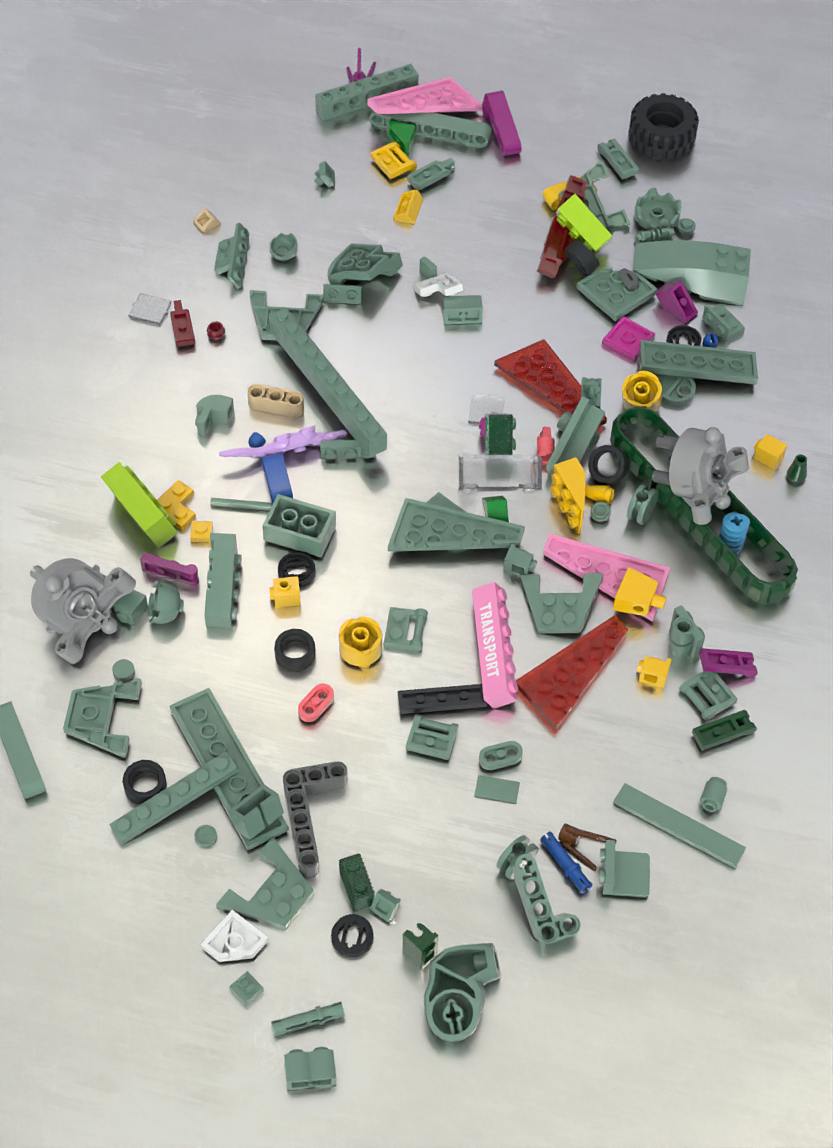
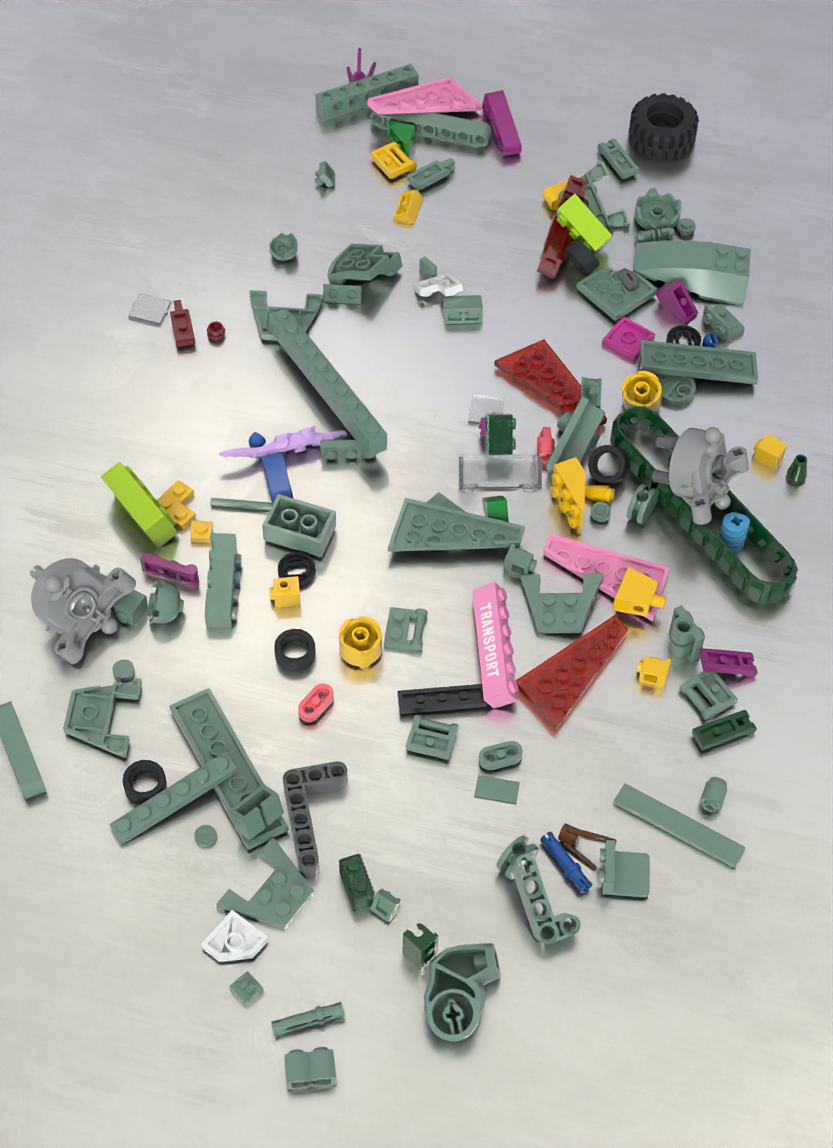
tan slope [193,208,221,233] -> none
sand green brick [195,395,234,437] -> none
sand green bracket [214,222,250,289] -> none
tan beam [247,384,304,418] -> none
black piece [331,914,373,957] -> none

